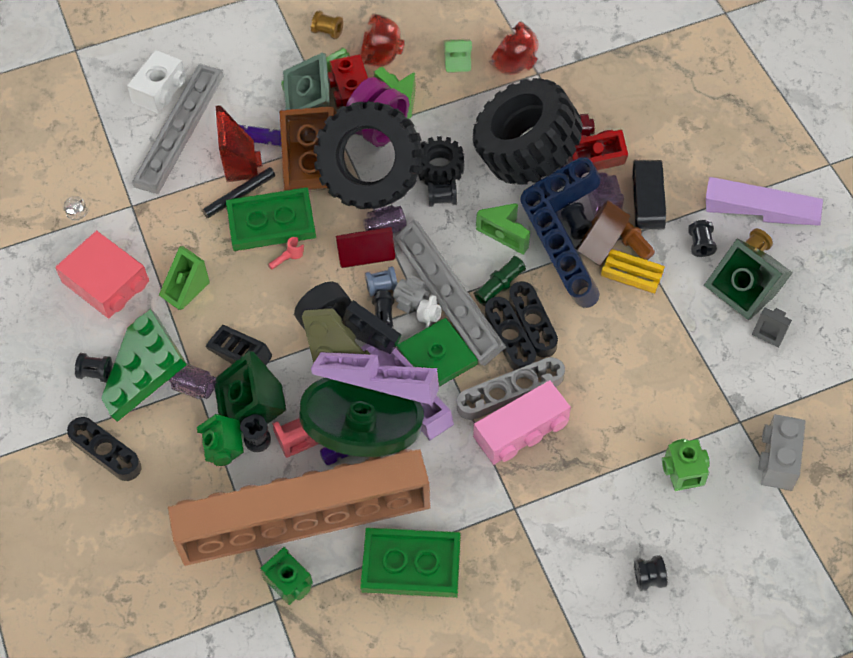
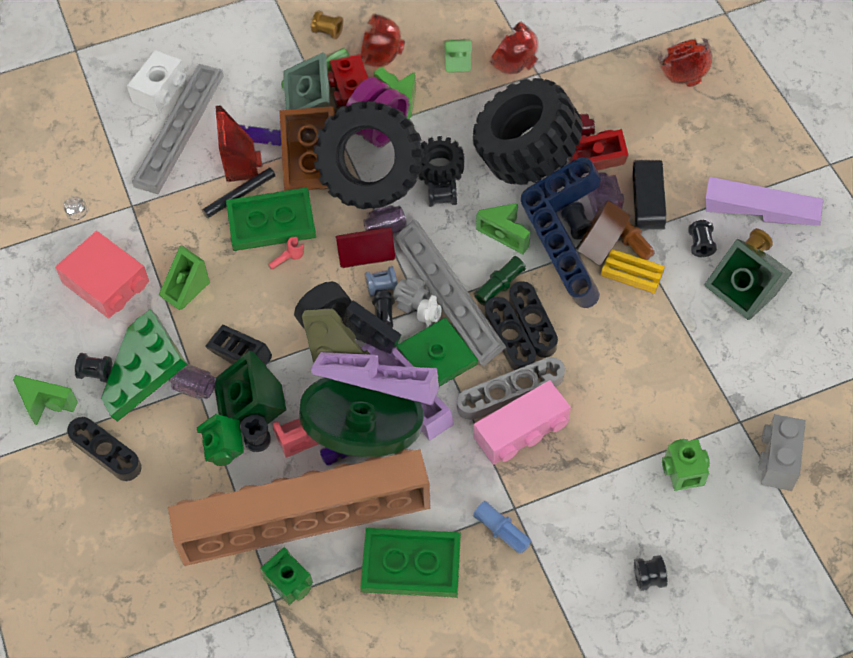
dark grey tile [752,307,792,348] -> none
none -> bright green slope [13,375,78,425]
none -> medium blue axle [473,501,531,553]
none -> clear red cylinder [658,38,713,87]

